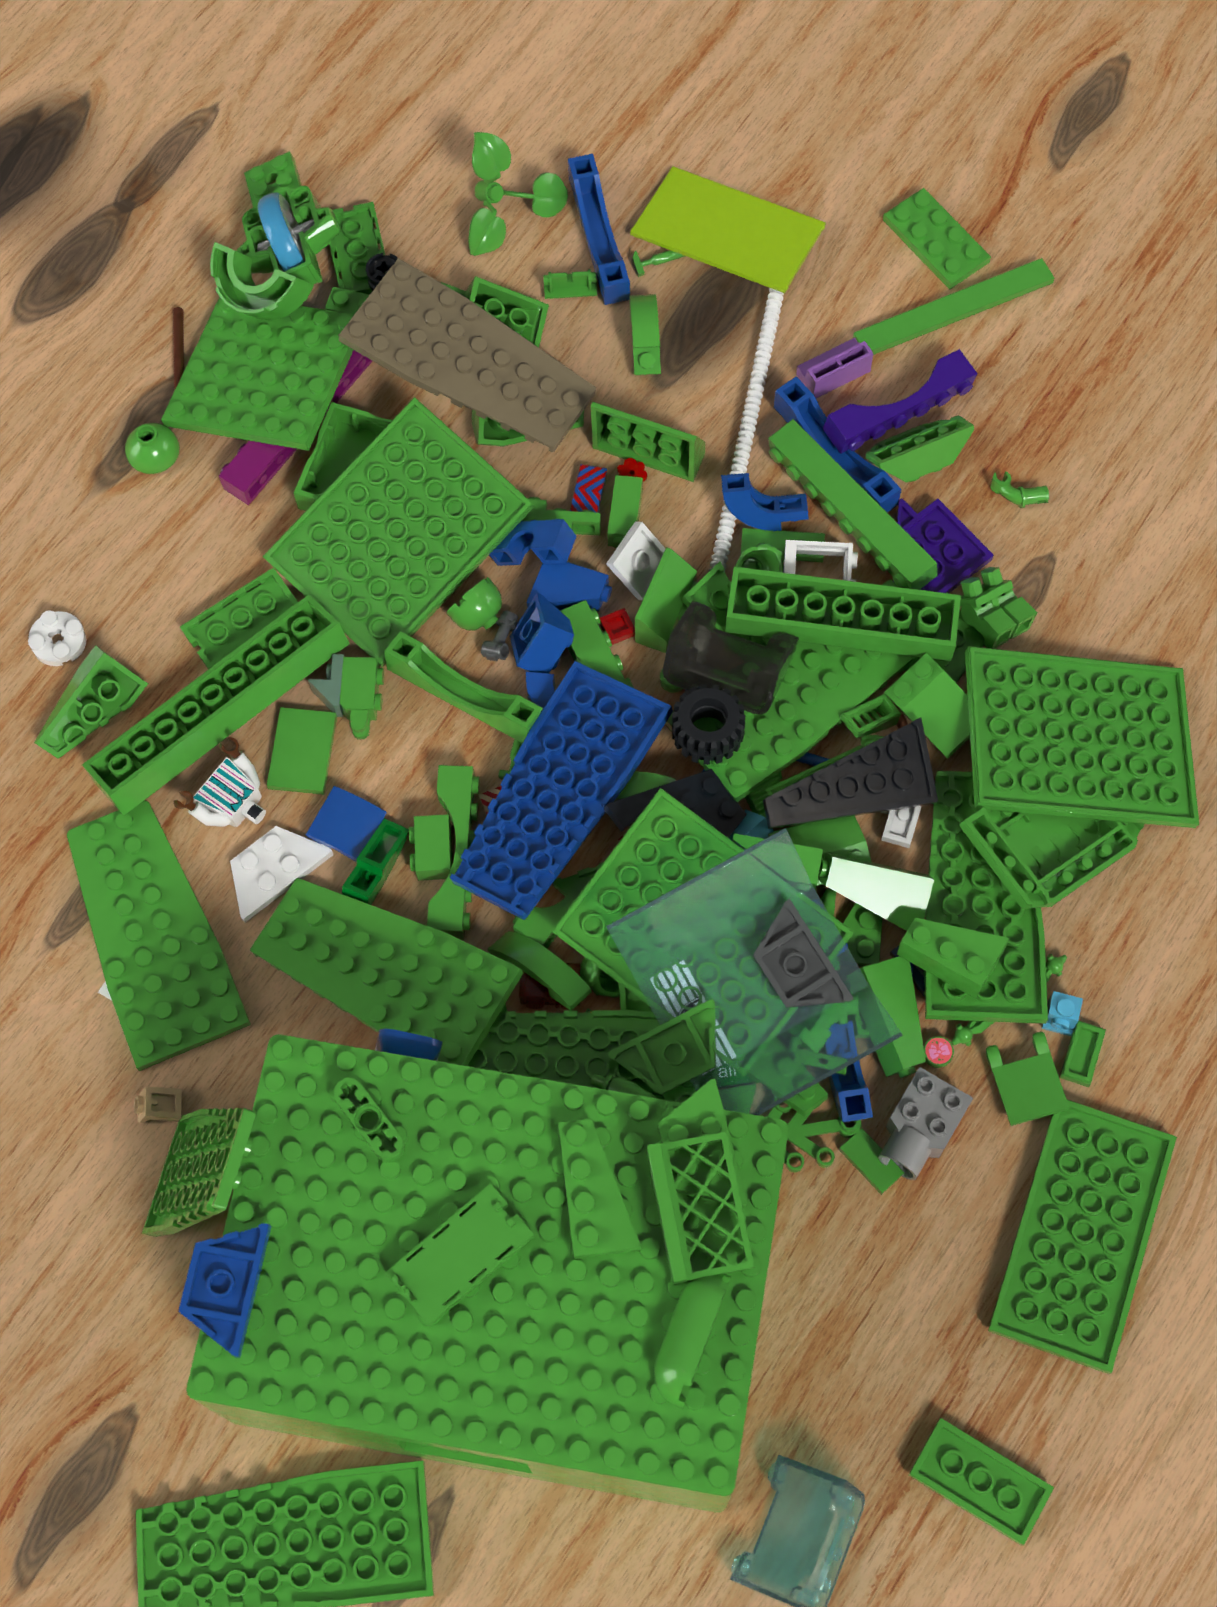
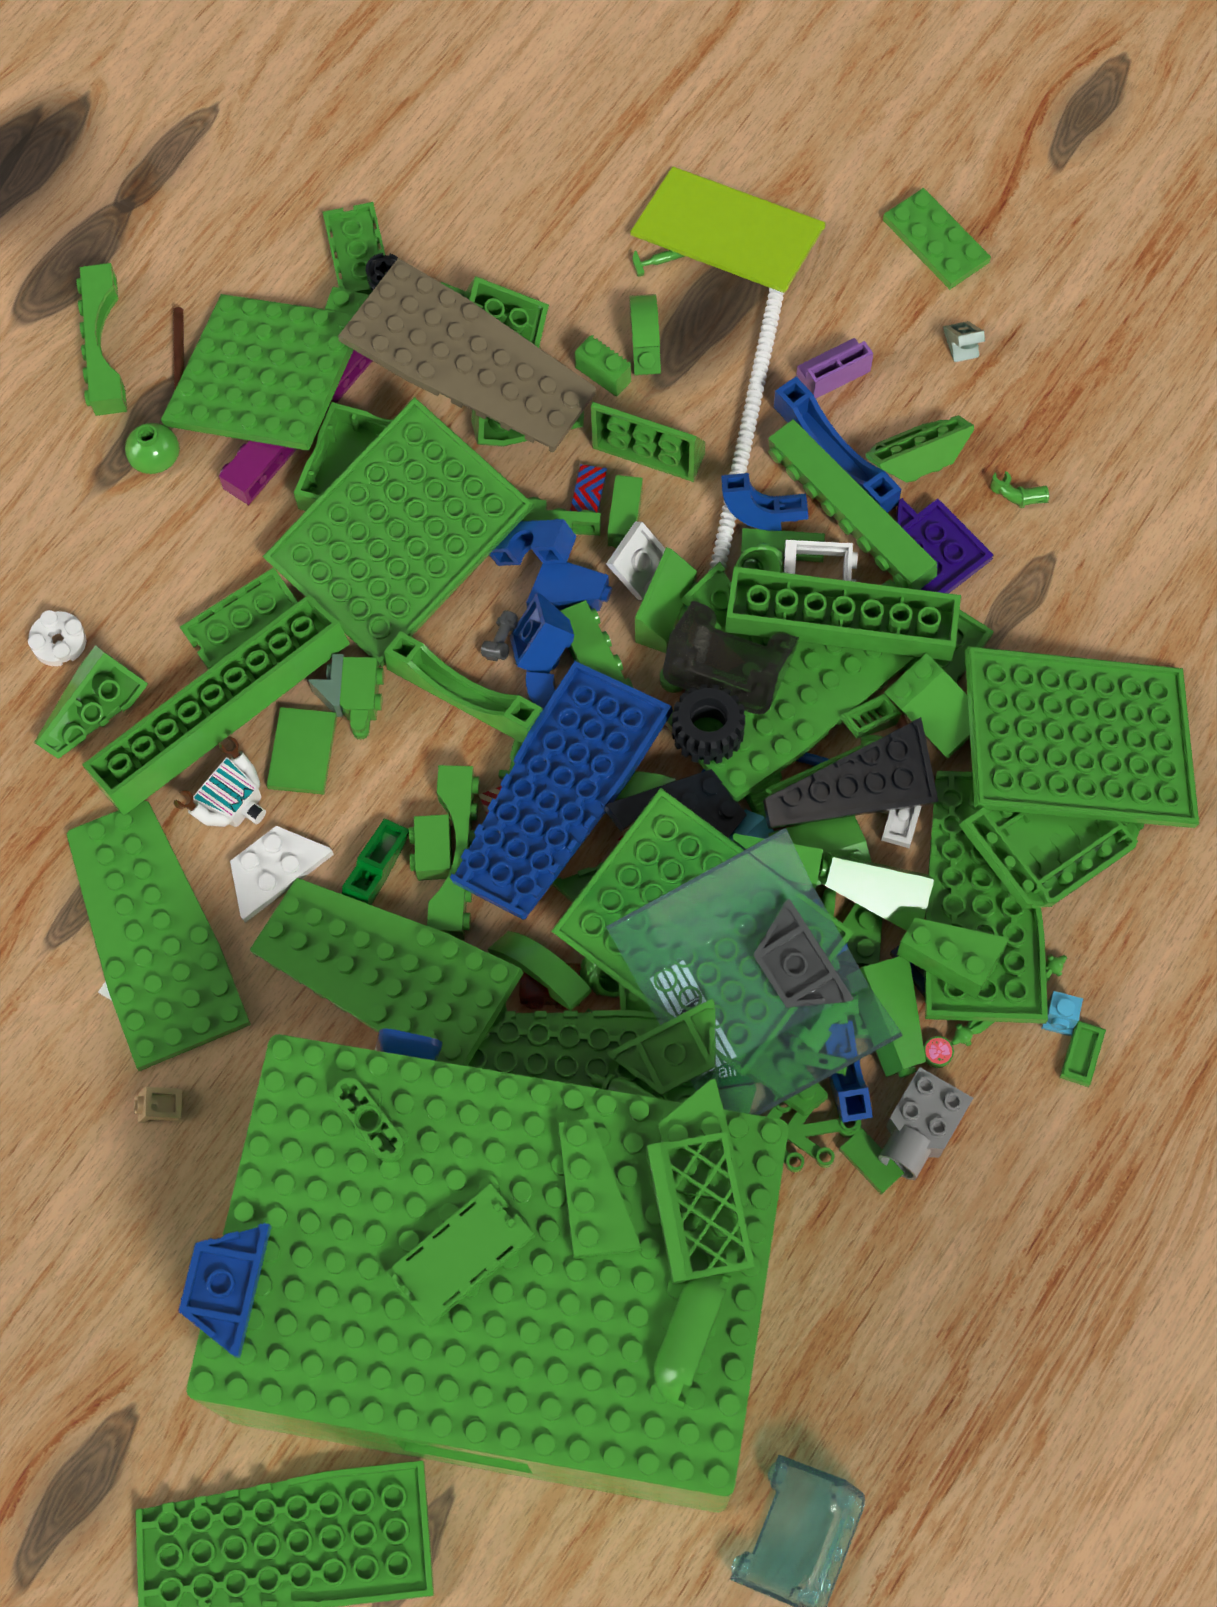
bright green wing [142,1108,257,1237] -> none
bright green brick [210,242,314,320] -> none
bright green piece [237,151,341,285] -> none
blue slope [305,786,387,862] -> none
bright green cylinder [446,577,502,631] -> none
bright green plant [469,132,568,256] -> none
bright green arch [513,895,575,949] -> none
bright green hinge [543,269,597,299] -> none
blue arch [568,154,630,305] -> none
red plate [600,608,635,645] -> none
red plant [617,458,647,482] -> none
dark purple arch [823,349,978,454] -> none
bright green tile [853,258,1055,355] -> none
bright green plate [908,1418,1054,1546] -> none
bright green hips [960,567,1038,649] -> none
bright green flag [986,1032,1070,1126] -> none
bright green plate [988,1100,1177,1375] -> none
none -> bright green arch [76,263,127,416]
none -> bright green brick [574,335,631,397]
none -> sand green slope [943,321,985,362]

